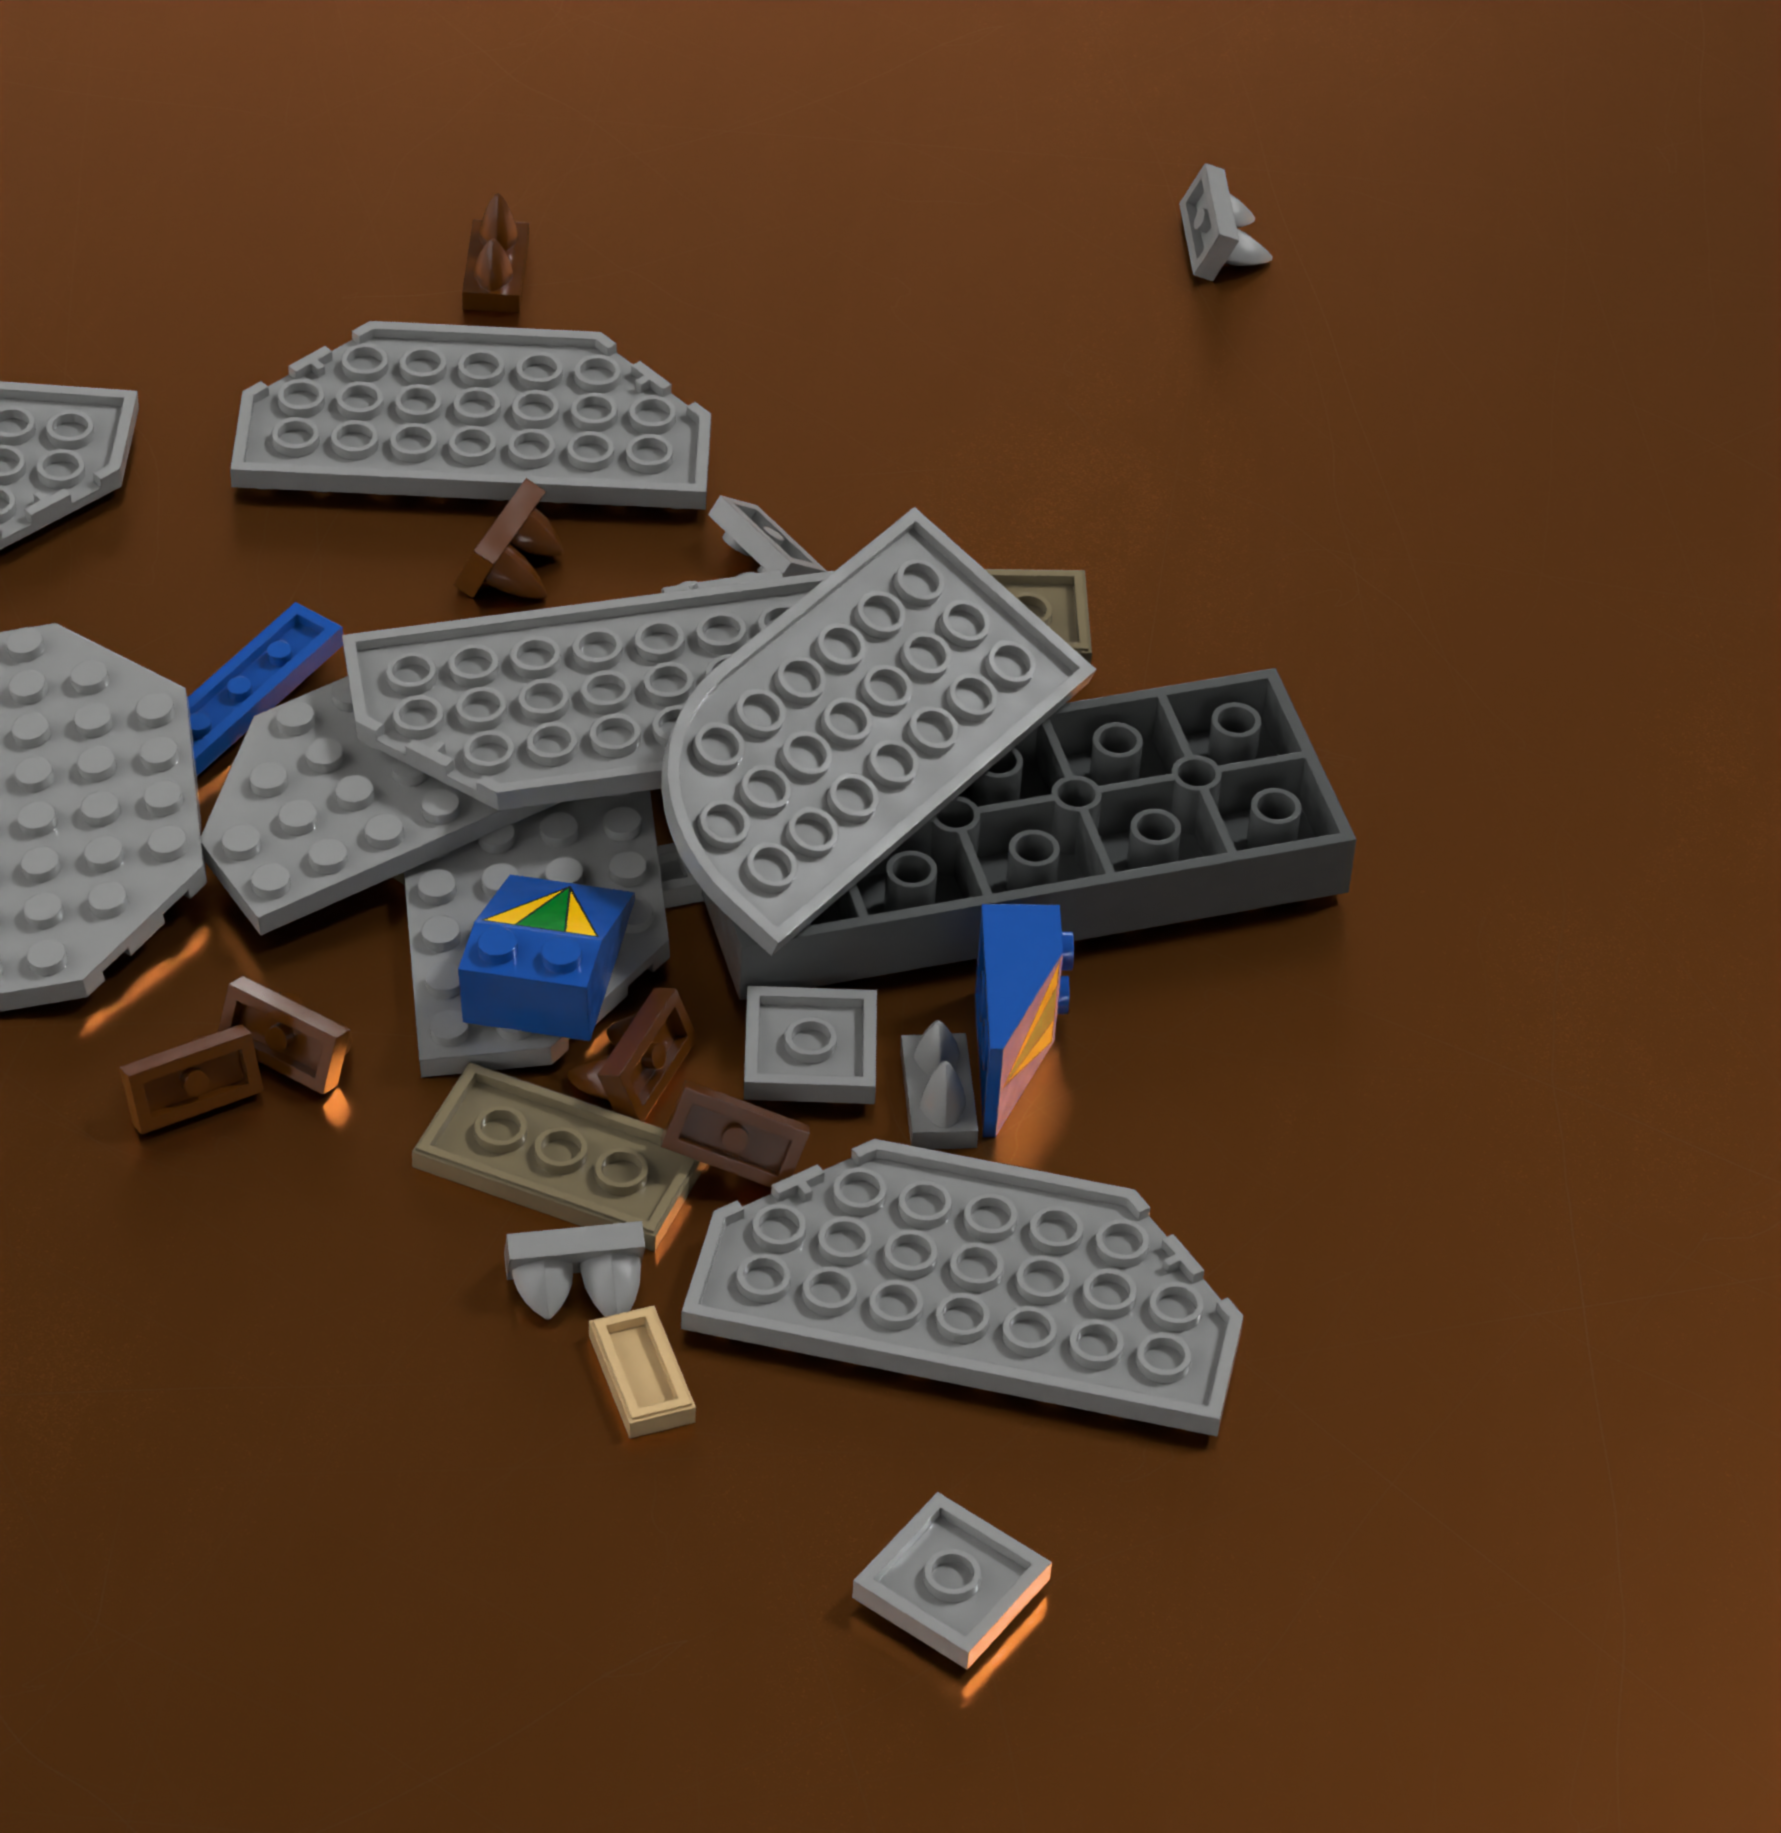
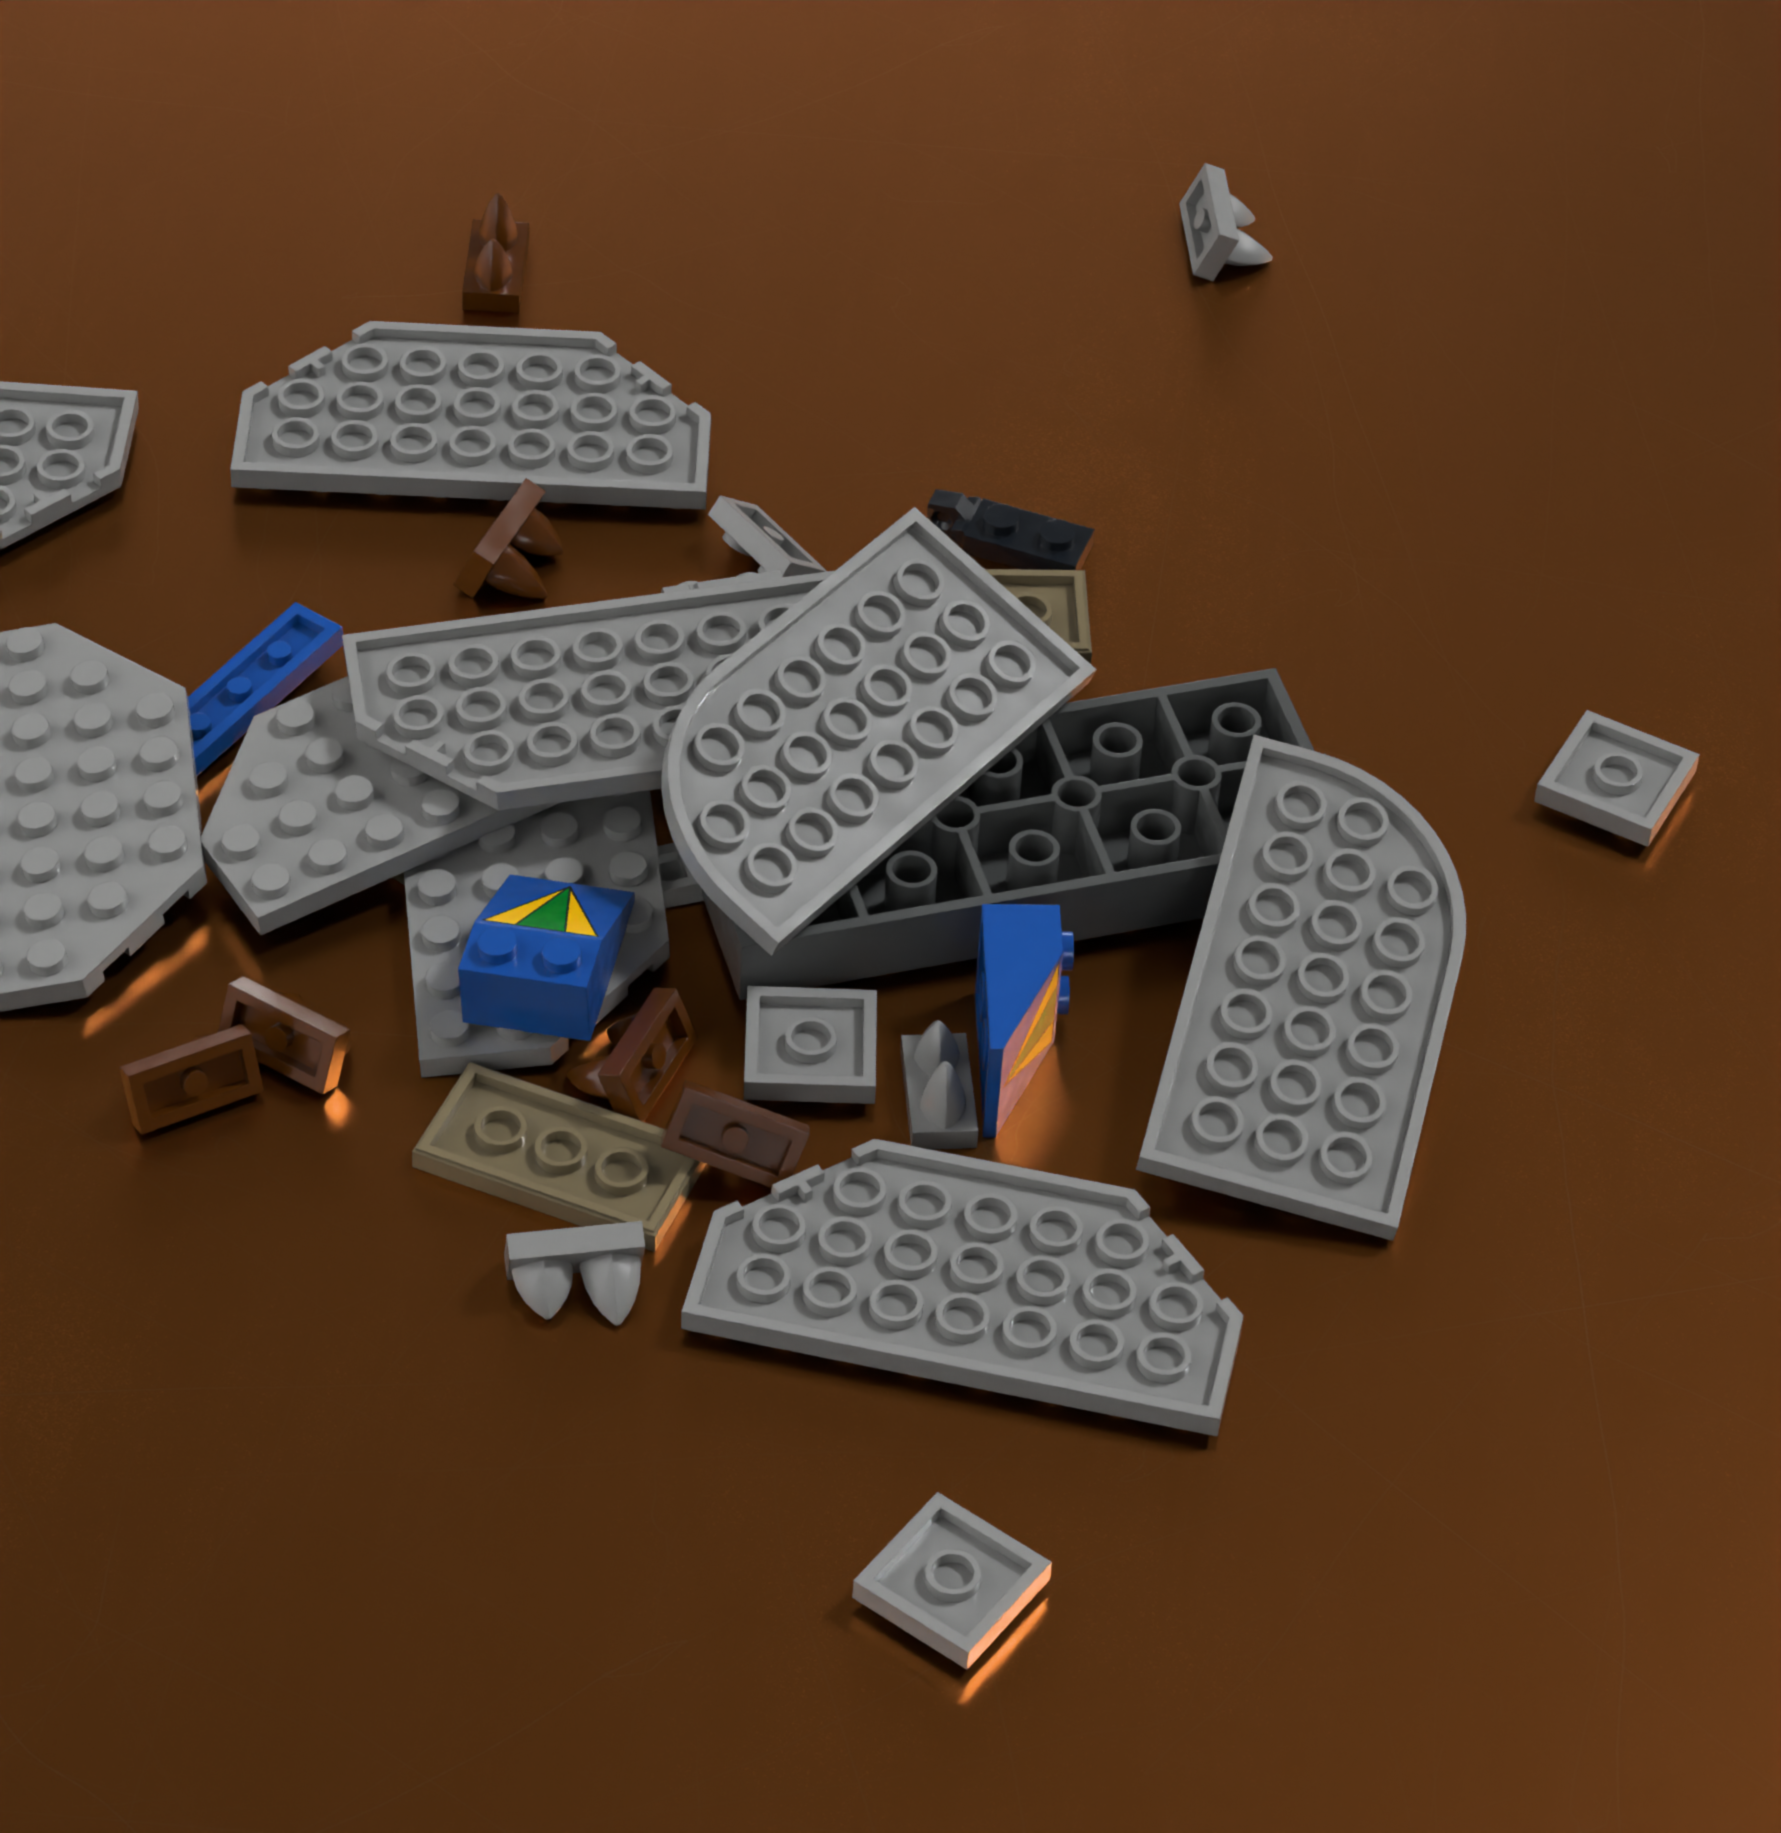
tan tile [589,1305,696,1438] -> none
none -> black hinge [927,489,1095,570]
none -> light grey plate [1136,734,1466,1241]
none -> light grey plate [1534,710,1700,847]

